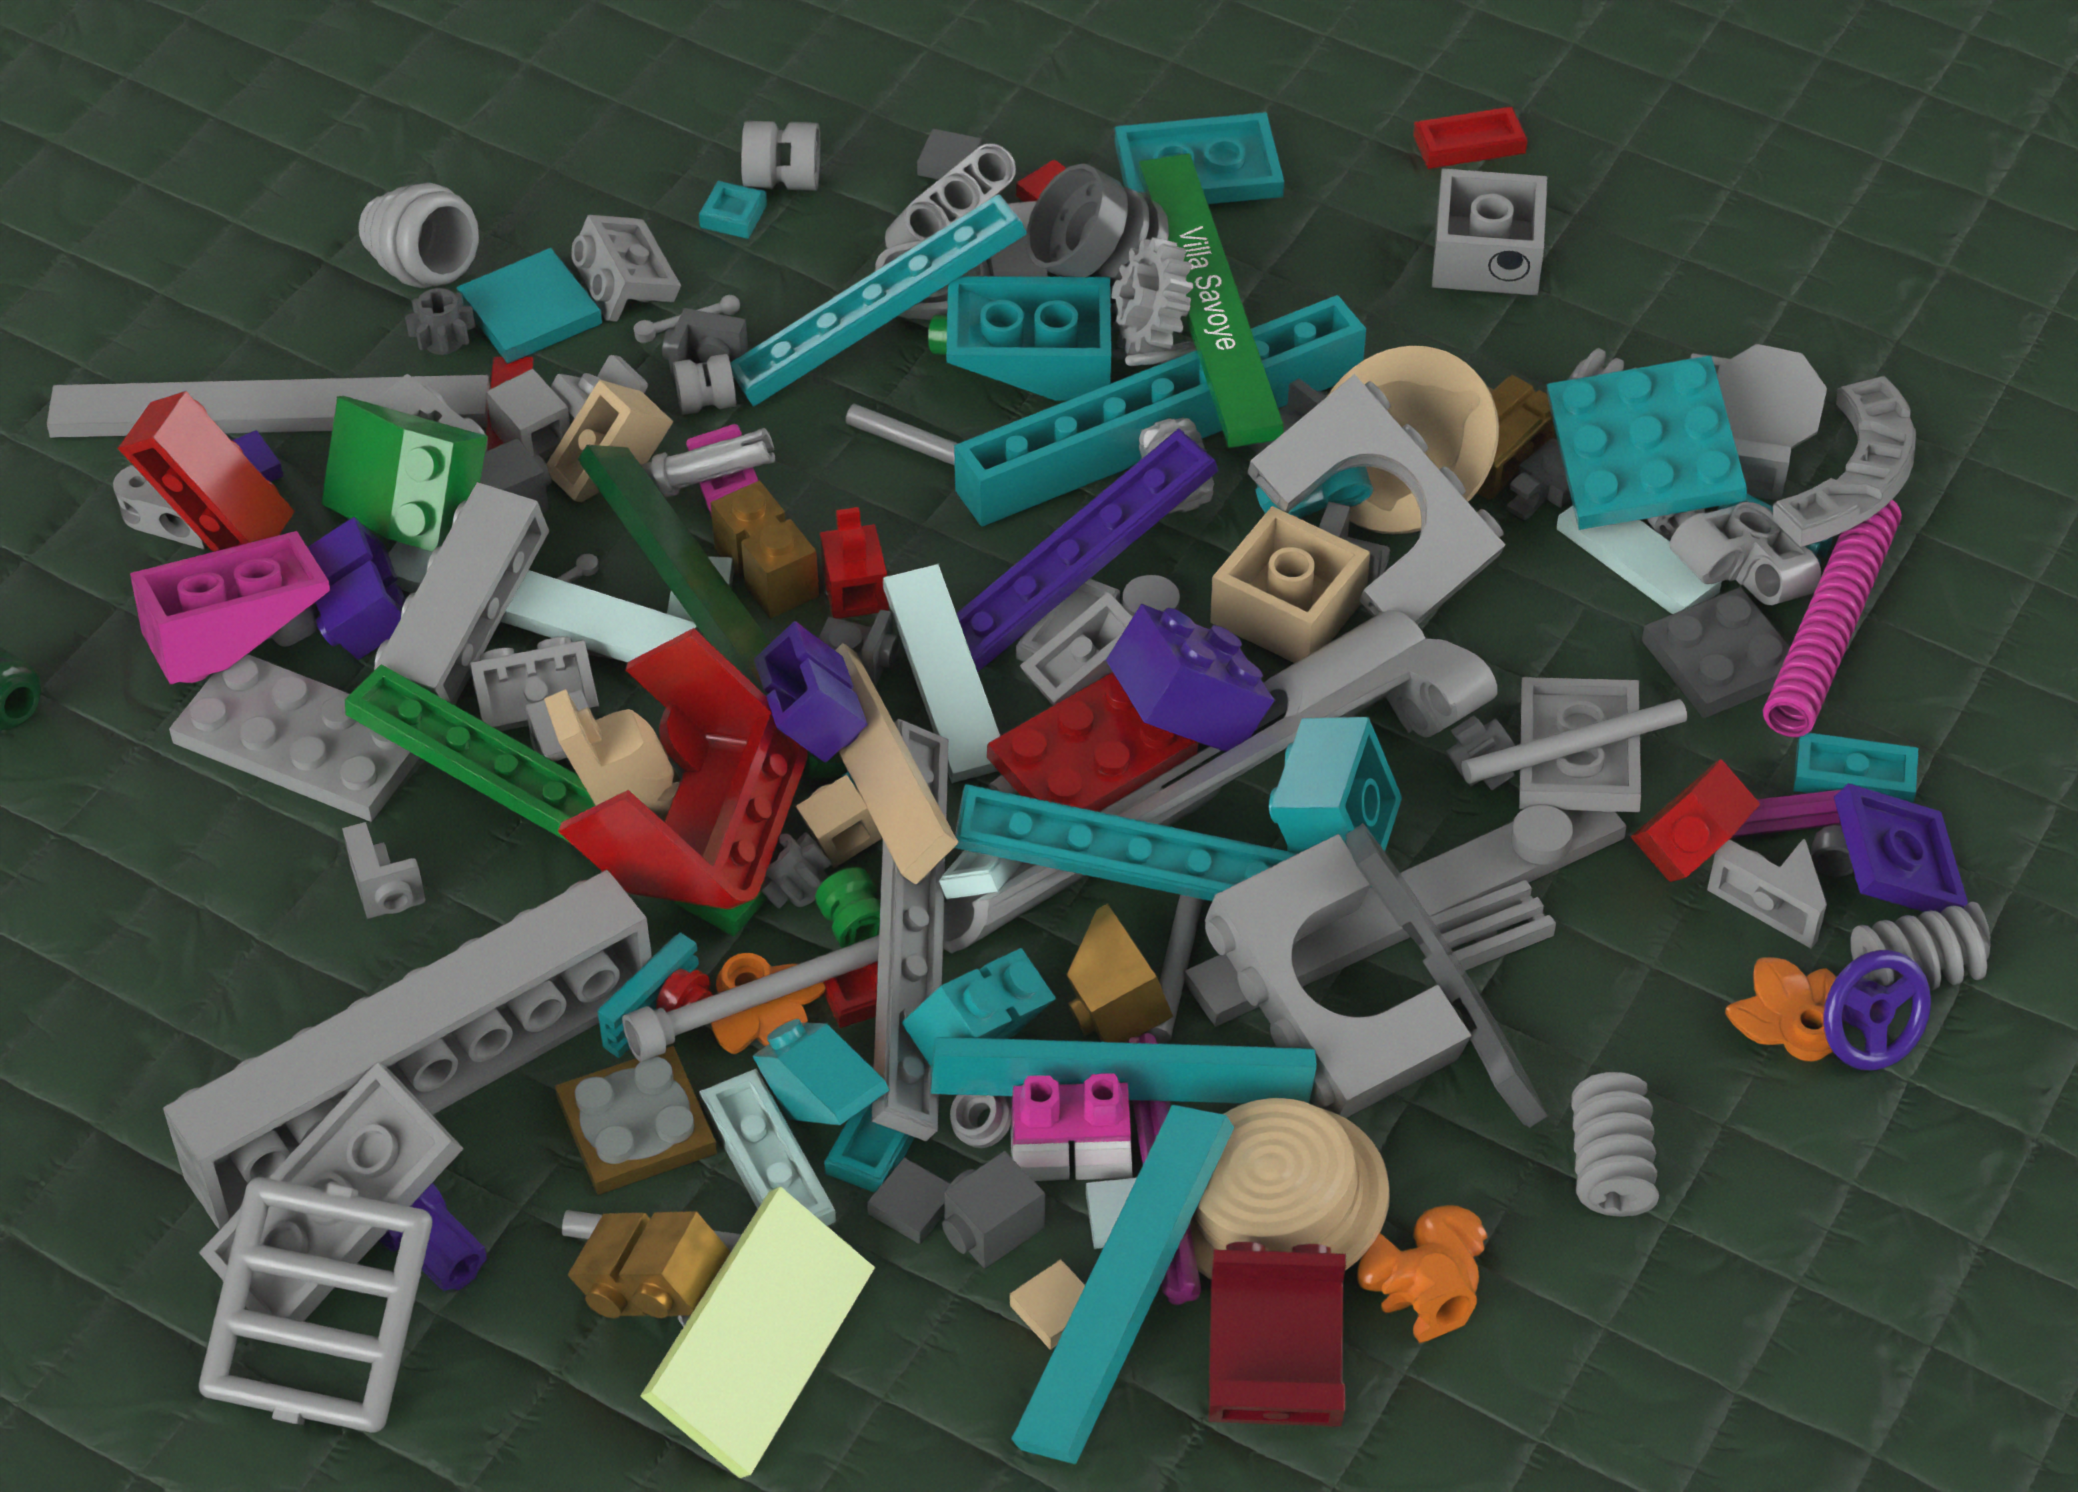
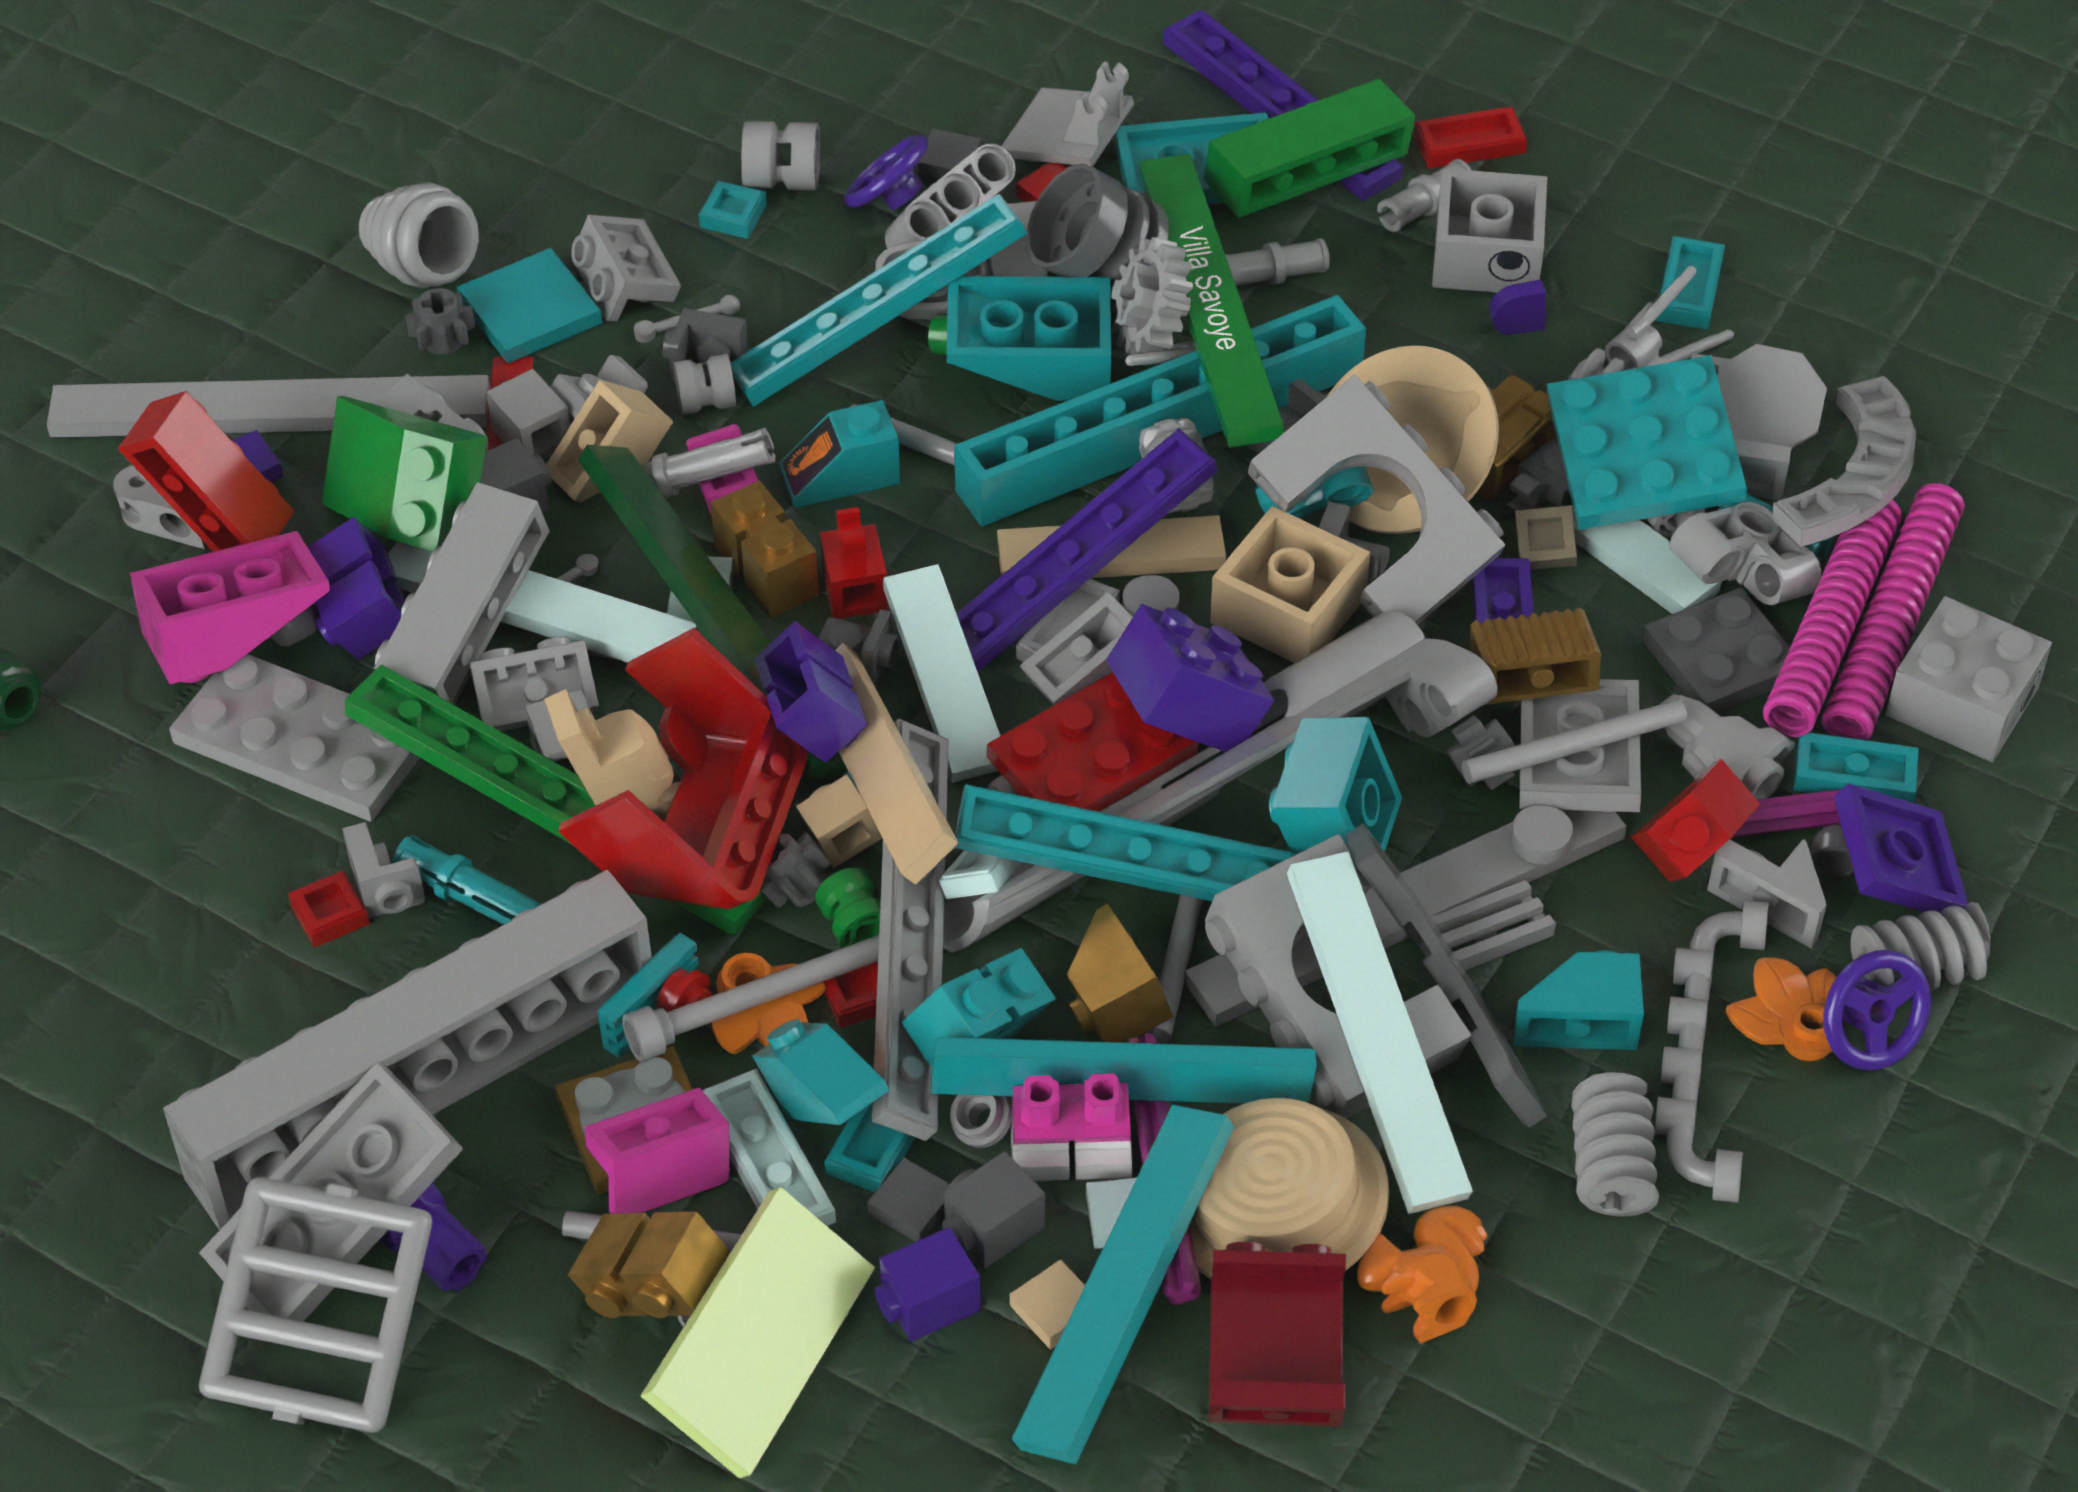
none -> red tile [288,870,370,948]
none -> teal pin [392,835,542,925]
none -> dark pink panel [585,1088,729,1213]
none -> teal slope [779,400,900,508]
none -> dark purple piece [845,134,928,210]
none -> dark purple brick [875,1227,981,1342]
none -> tan tile [997,515,1226,579]
none -> light grey plate [1001,61,1134,167]
none -> dark purple tile [1163,9,1403,202]
none -> green brick [1203,78,1415,218]
none -> light grey pin [1225,238,1330,286]
none -> light aqua tile [1287,851,1473,1214]
none -> light grey pin [1377,159,1472,232]
none -> pearl gold brick [1470,607,1601,705]
none -> dark purple plate [1471,558,1533,623]
none -> dark purple tile [1489,279,1546,335]
none -> teal slope [1512,950,1644,1050]
none -> dark tan plate [1515,505,1577,570]
none -> light grey plant [1605,266,1734,370]
none -> teal tile [1655,236,1725,330]
none -> light grey bar [1655,900,1769,1203]
none -> light grey rock [1660,694,1795,799]
none -> dark pink piece [1821,483,1965,741]
none -> light grey brick [1885,596,2052,763]

